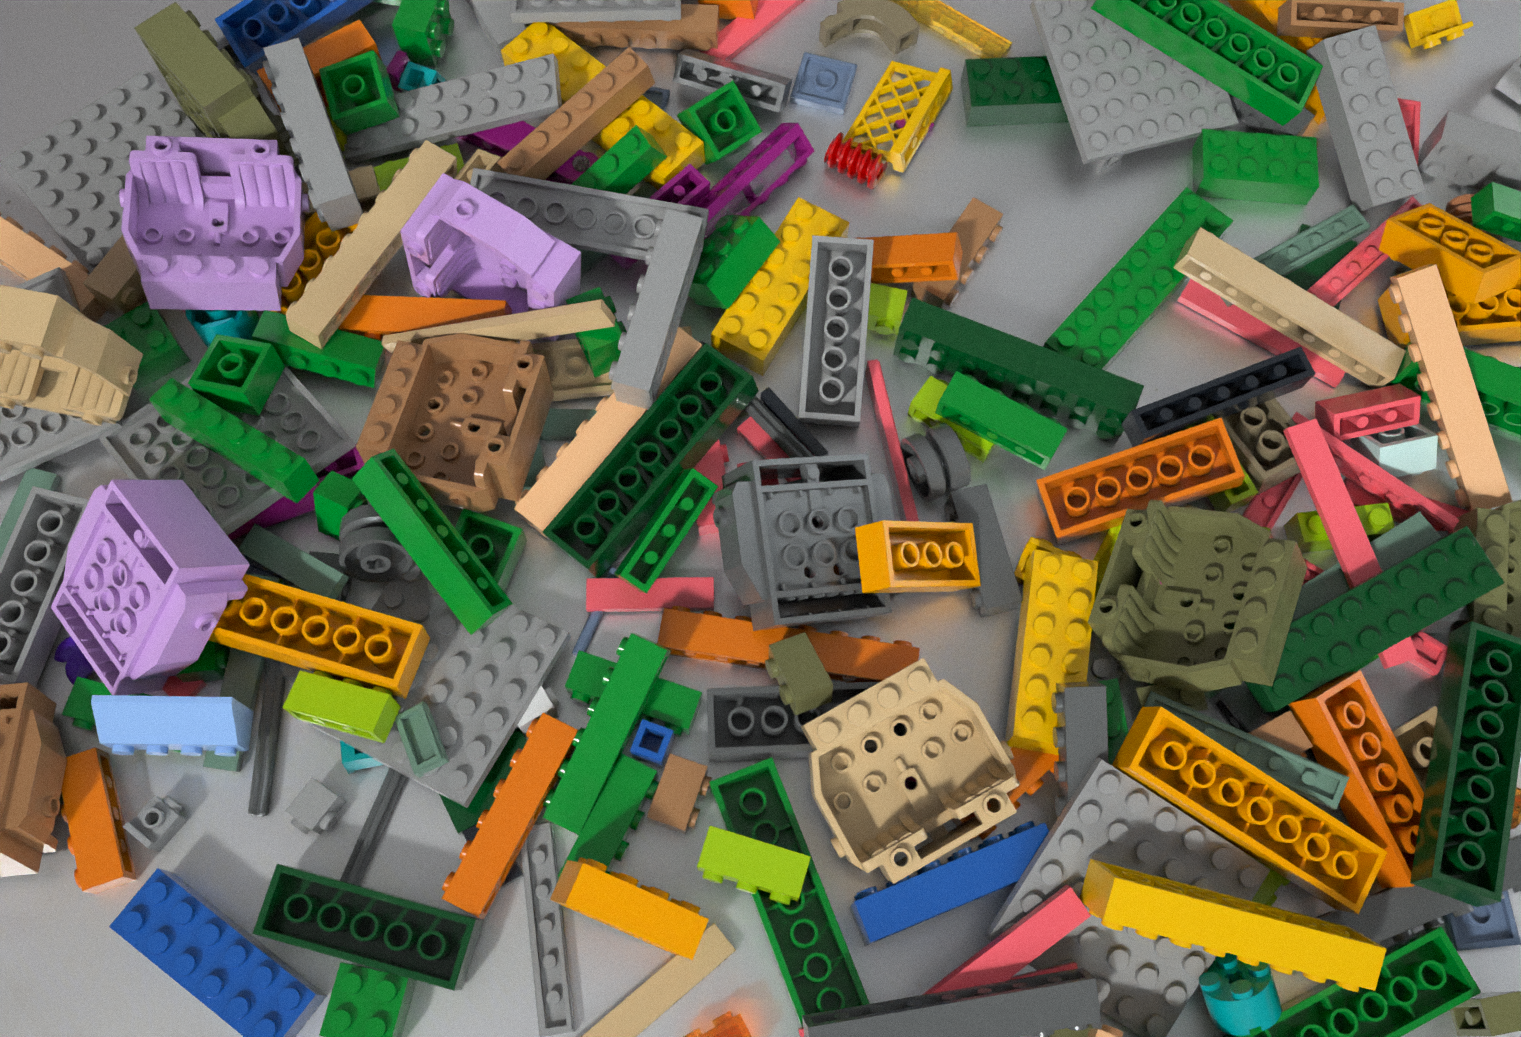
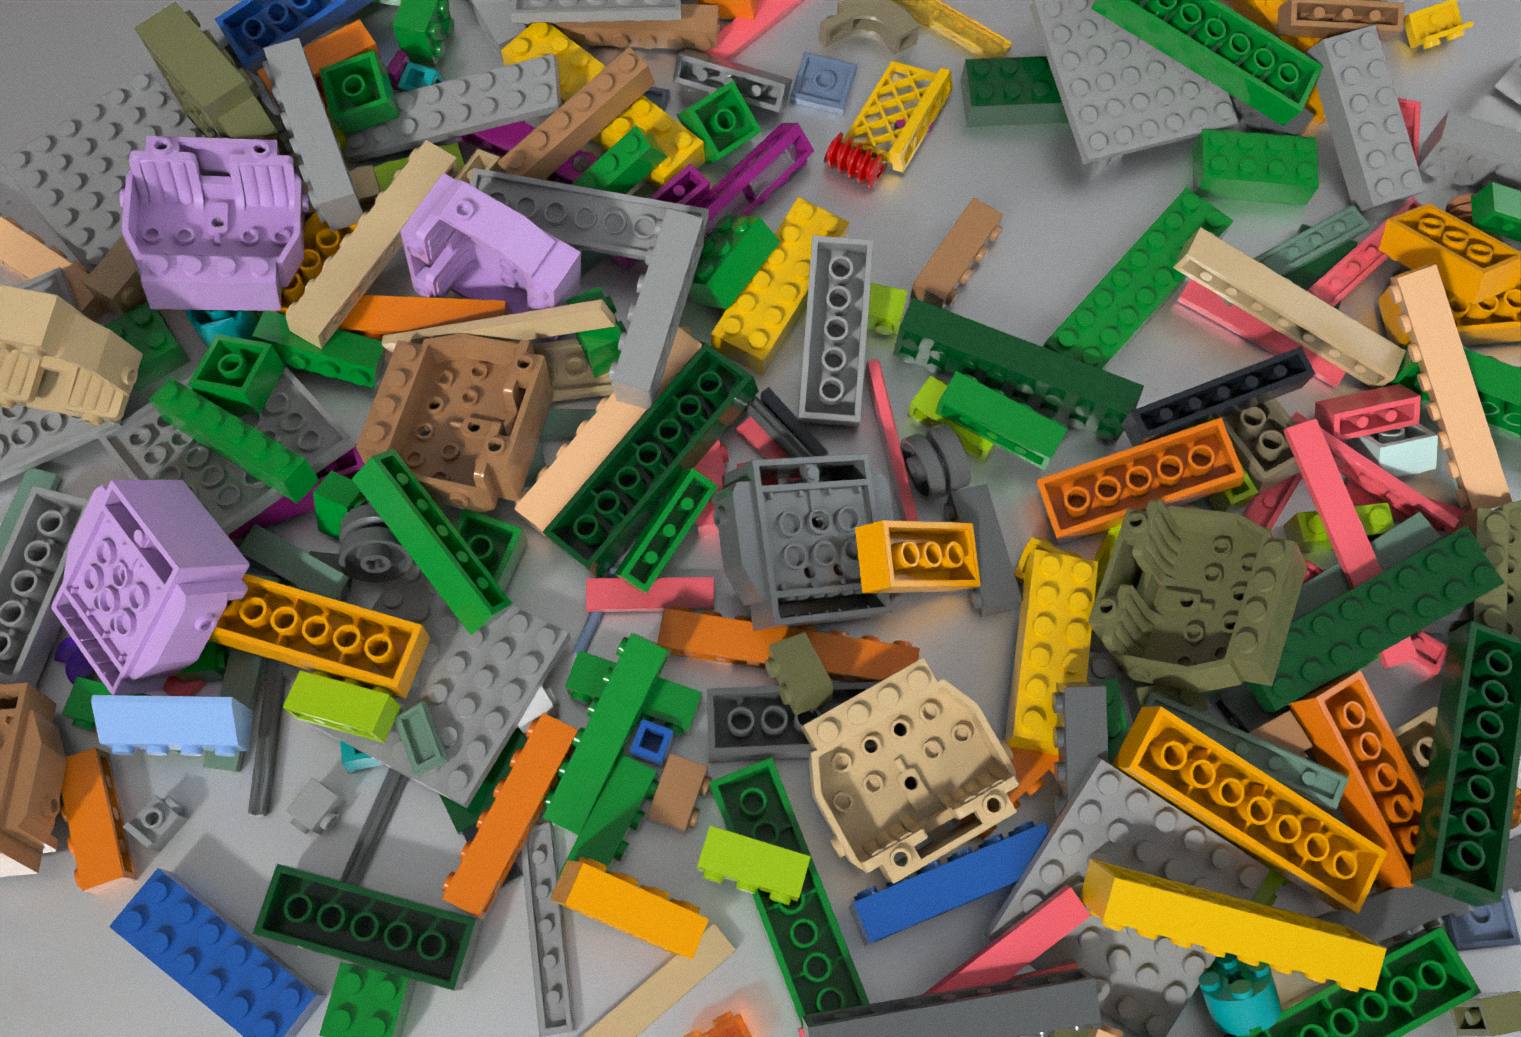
orange brick [857,232,963,284] -> none

